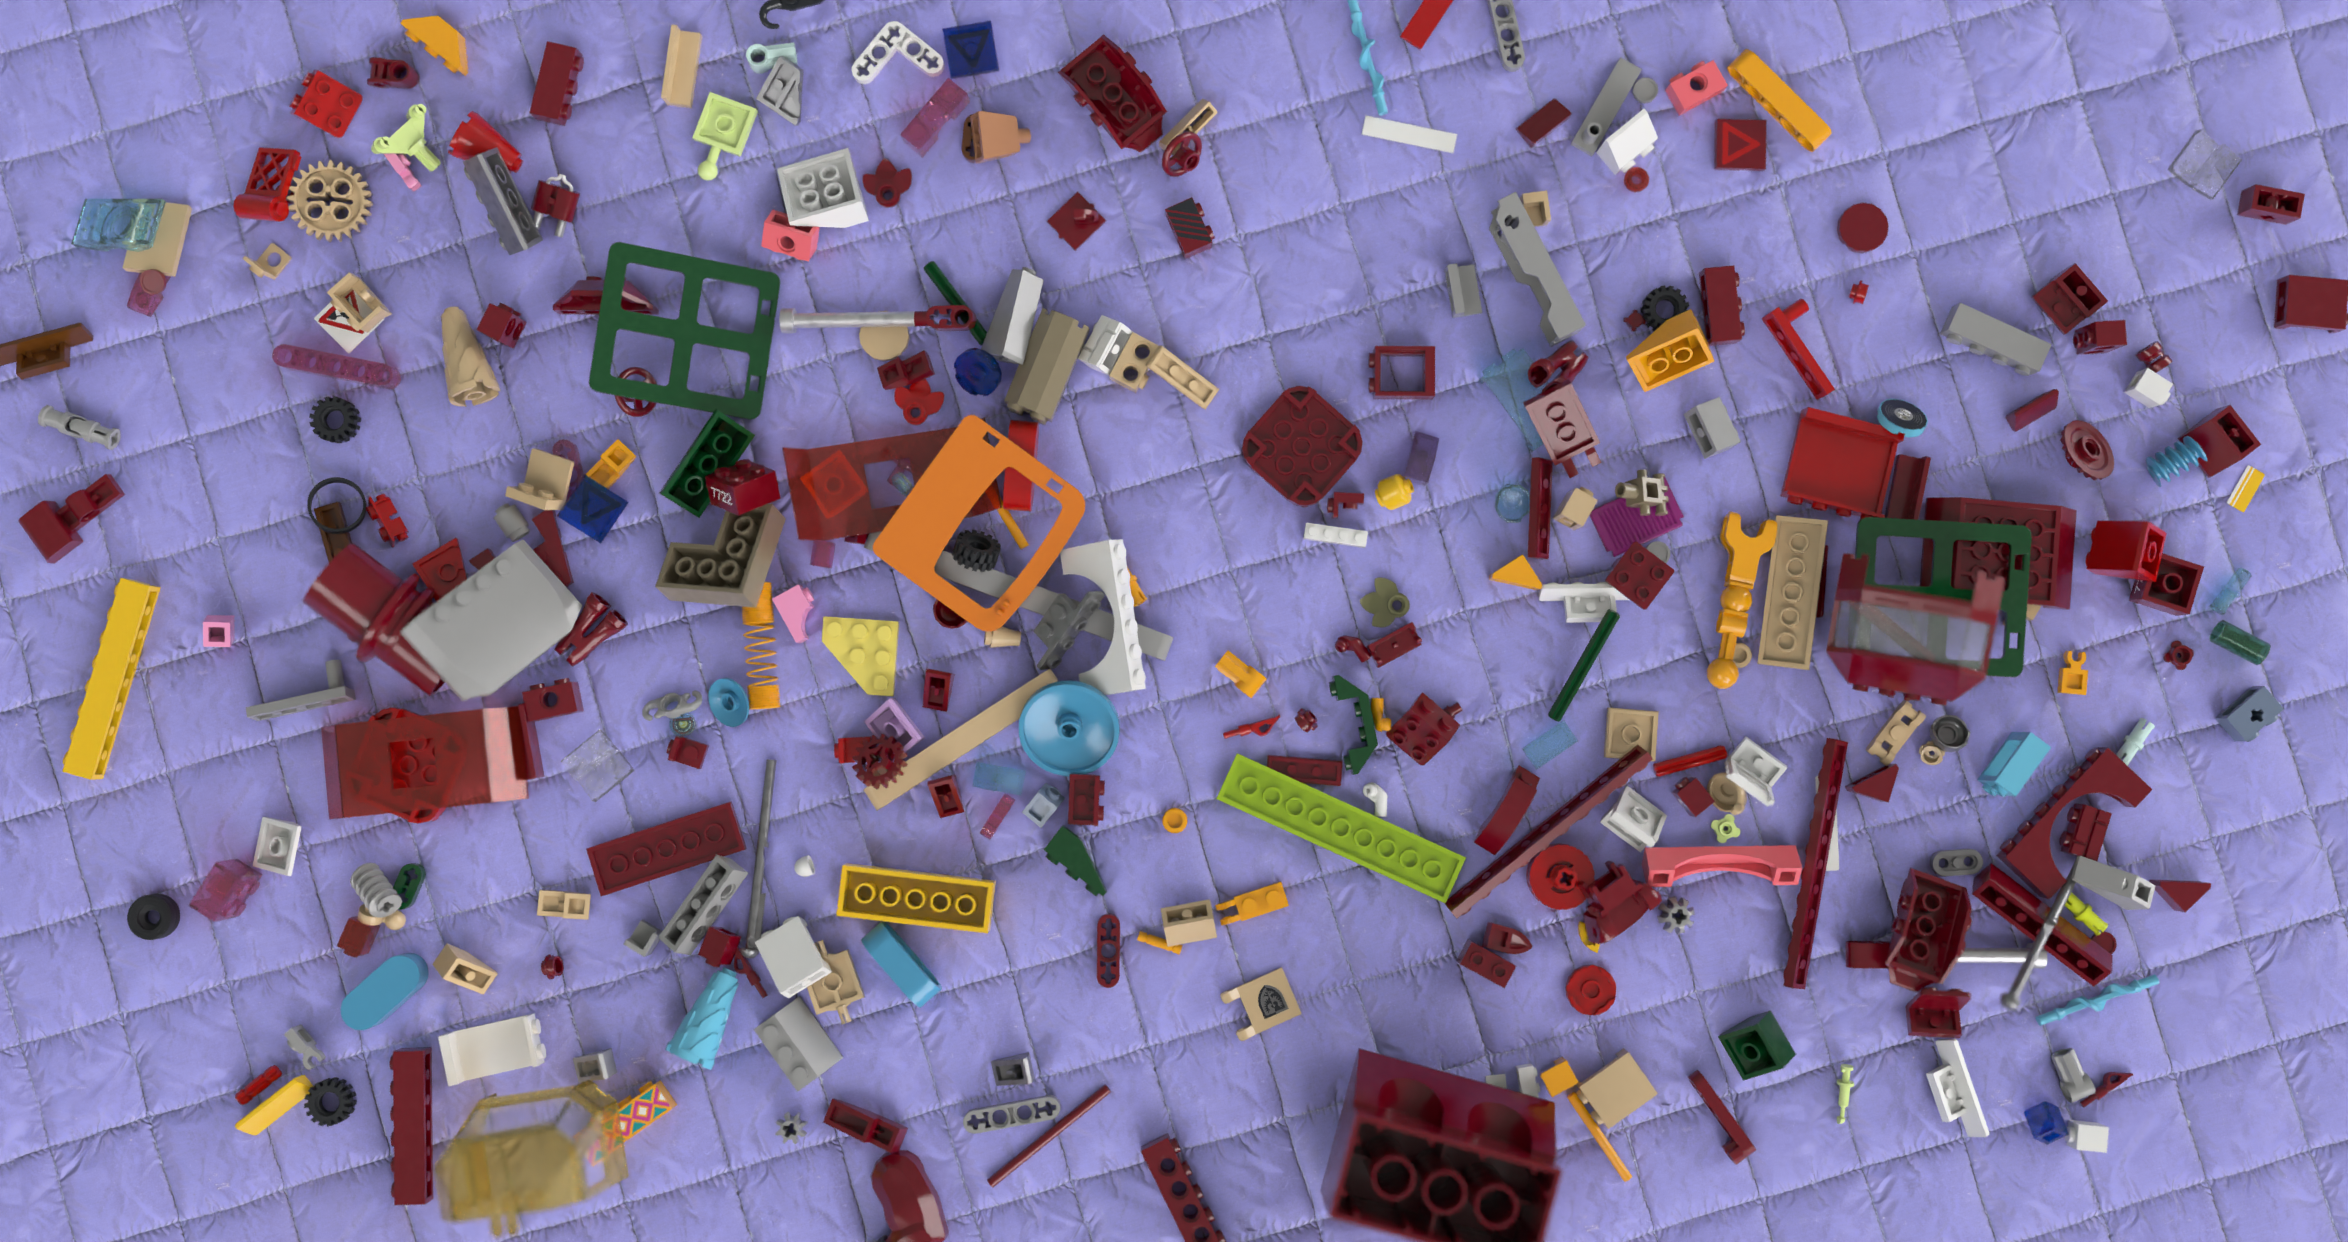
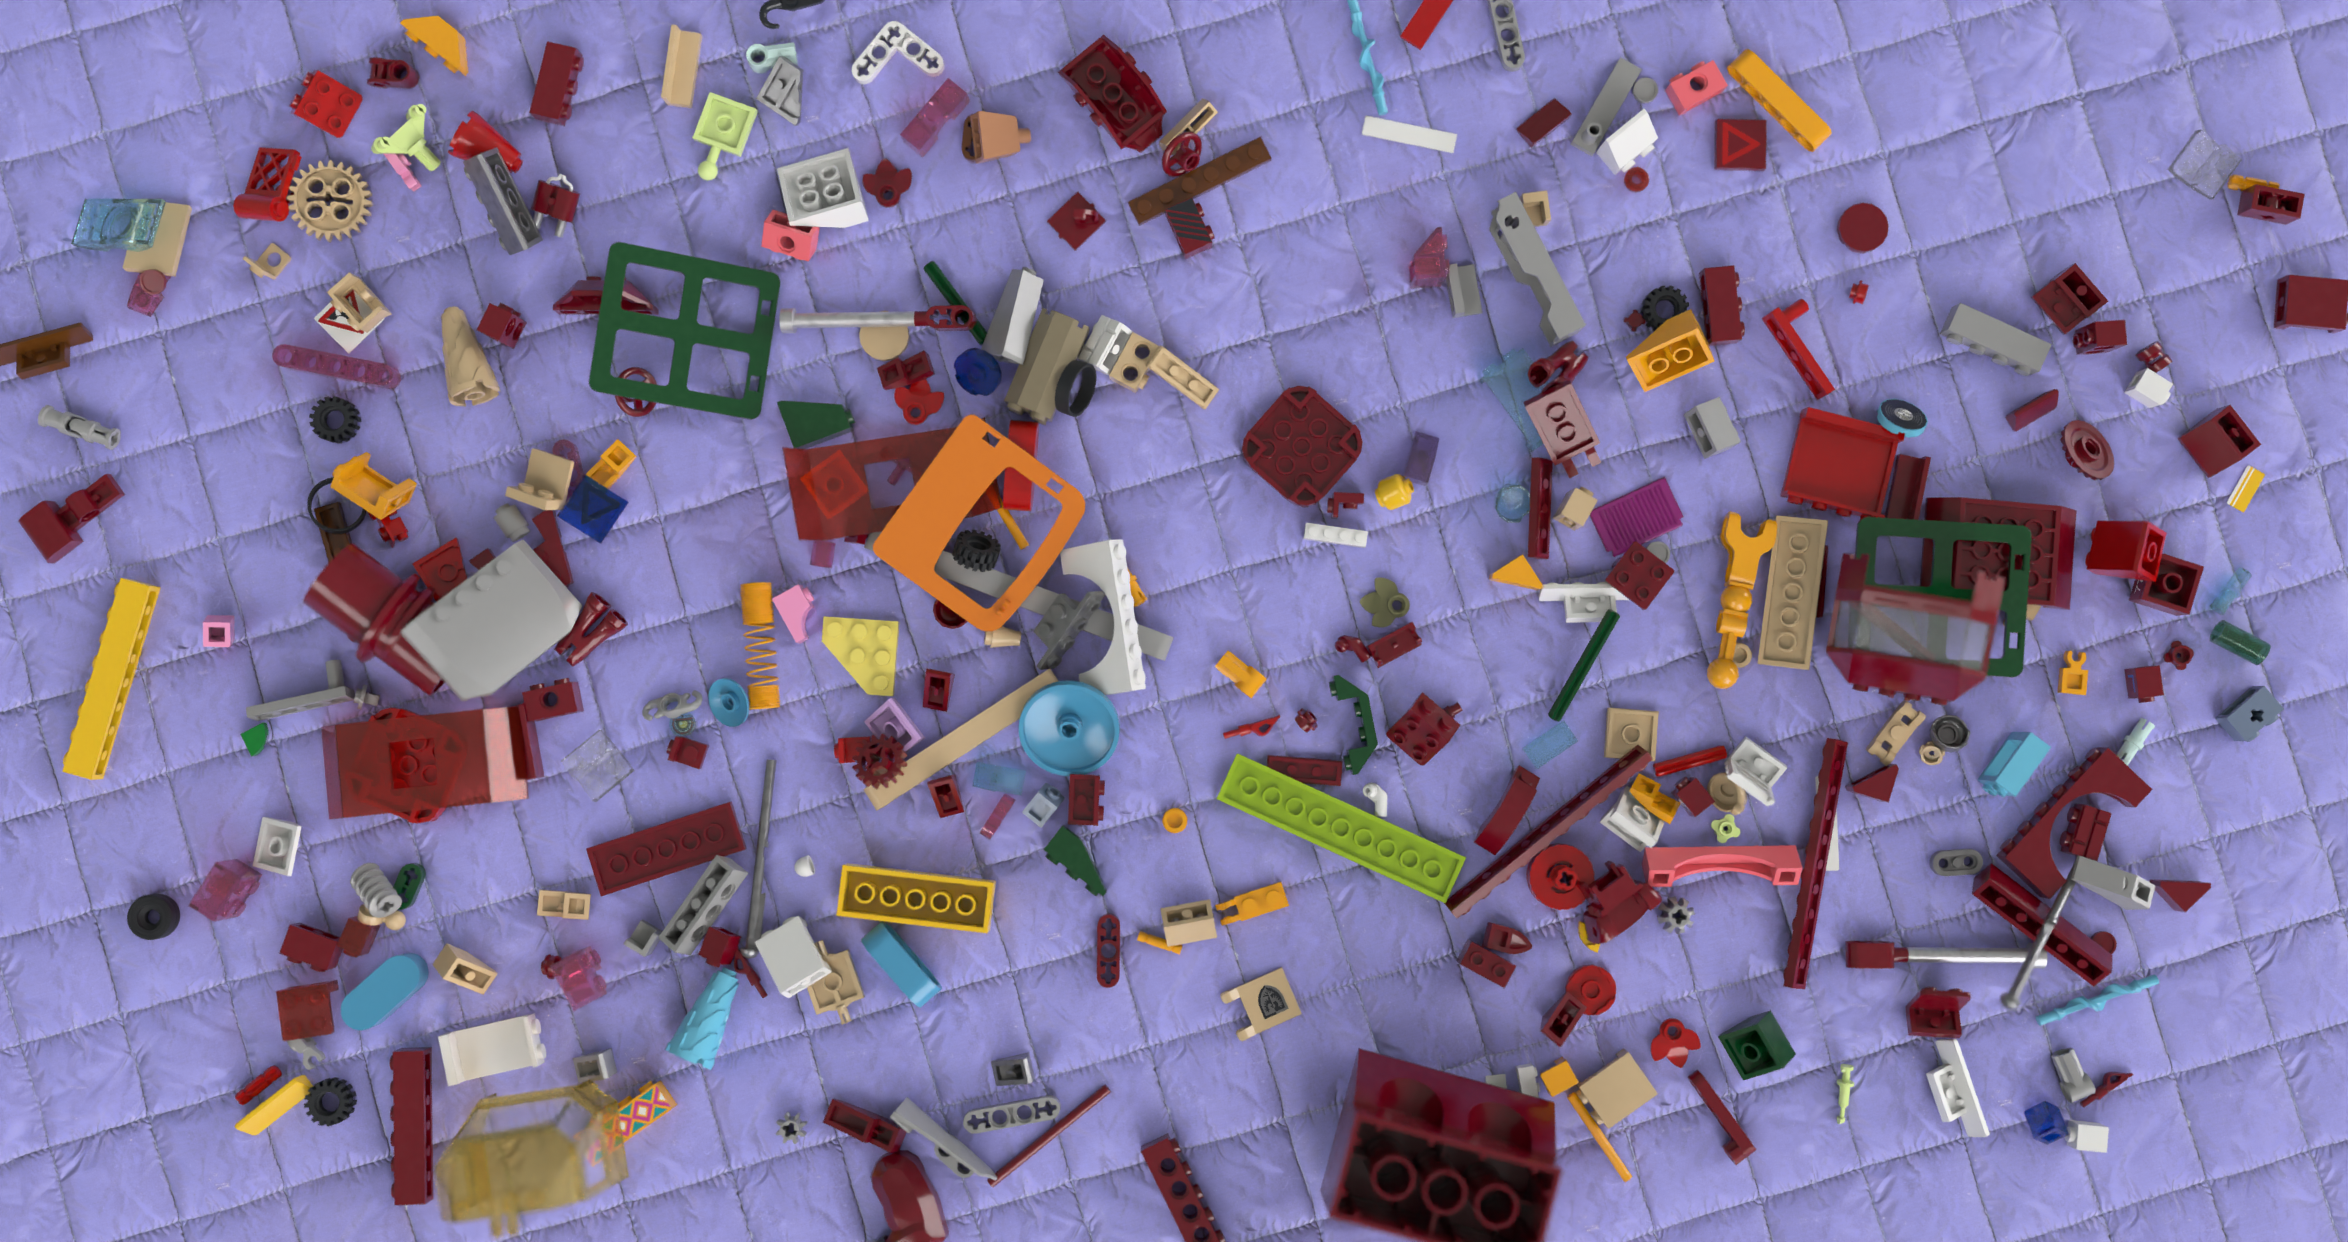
dark tan brick [655,504,786,608] -> none
dark green slope [659,409,755,518] -> none
dark red brick [705,459,781,516] -> none
light grey slope [754,996,843,1092] -> none
clear light blue tile [892,472,914,497] -> none
clear blue tile [942,21,1000,79] -> none
dark red window [1368,346,1435,400] -> none
light orange arm [1371,698,1391,732] -> none
dark tan piece [1615,470,1669,516] -> none
dark red slope [1885,868,1972,992] -> none
neon yellow pin [2065,892,2108,936] -> none
dark azure piece [2146,436,2207,487] -> none
none -> green tile [240,723,269,756]
none -> clear red bracket [276,980,339,1041]
none -> dark red brick [279,922,346,972]
none -> light orange panel [330,452,417,520]
none -> light grey plate [353,685,380,709]
none -> clear pink brick [550,947,607,1011]
none -> dark green slope [777,400,855,452]
none -> light grey panel [890,1097,998,1181]
none -> black tyre [1055,360,1096,417]
none -> reddish brown plate [1128,136,1272,226]
none -> clear pink slope [1409,227,1450,289]
none -> dark red slope [1540,991,1587,1047]
none -> light orange slope [1630,773,1681,824]
none -> red plate [1651,1018,1701,1068]
none -> dark red brick [2124,665,2164,703]
none -> light orange axle [2227,174,2280,191]

